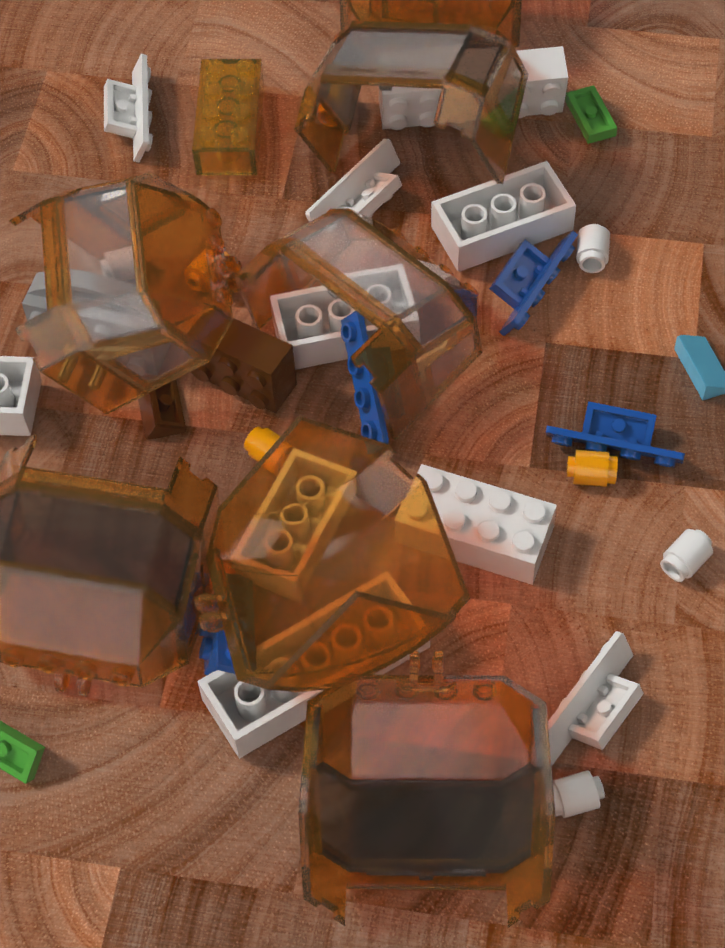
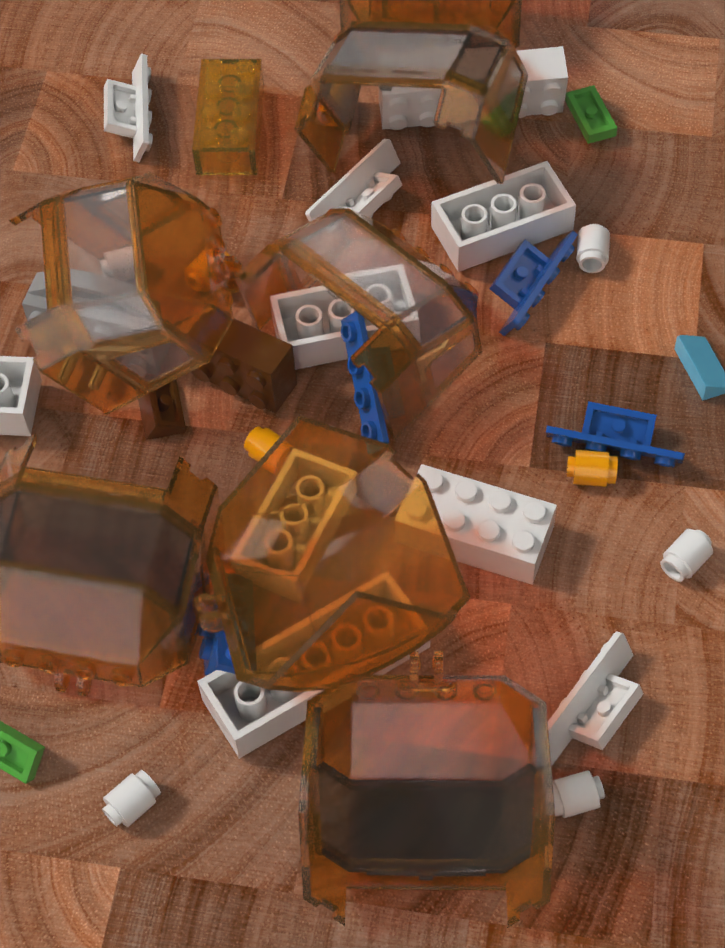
none -> white brick [102,770,161,827]

